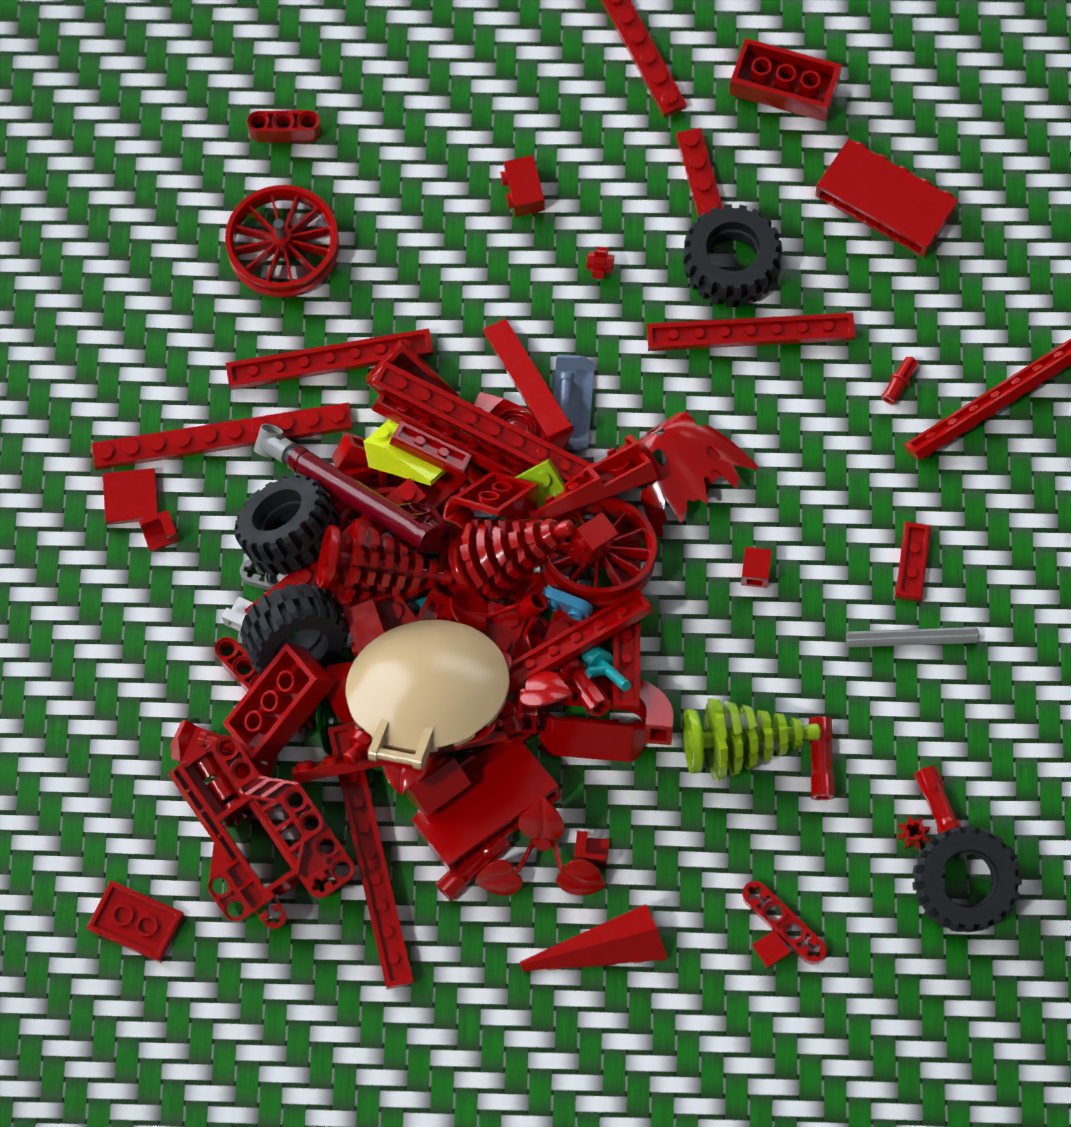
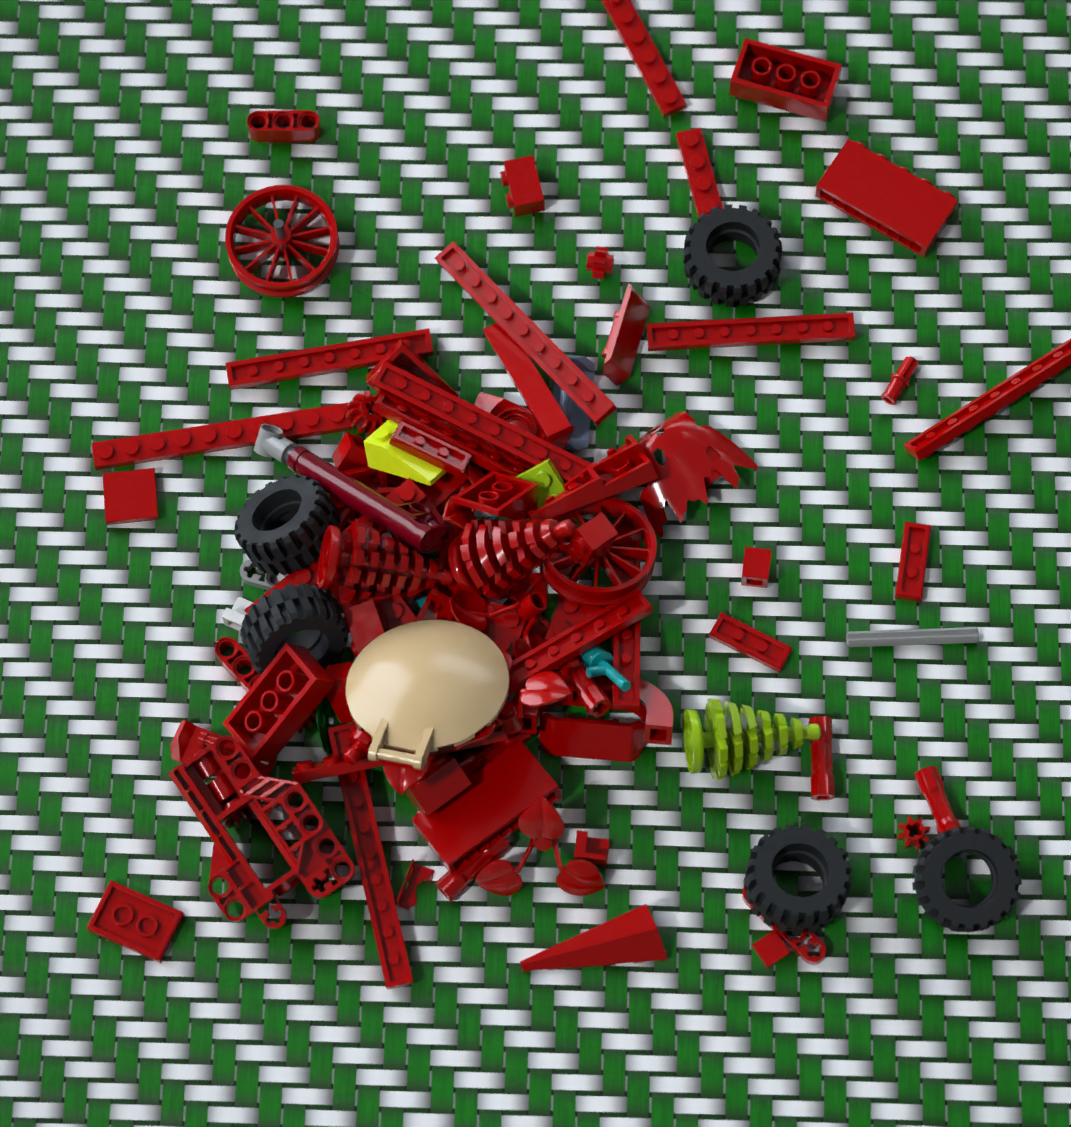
red panel [138,510,180,552] -> none
dark azure plate [542,587,593,621] -> none
none -> red gear [345,390,388,436]
none -> red piece [396,859,434,910]
none -> red plate [435,241,617,426]
none -> red piece [601,284,650,385]
none -> red tile [709,612,792,673]
none -> black tyre [744,824,852,935]

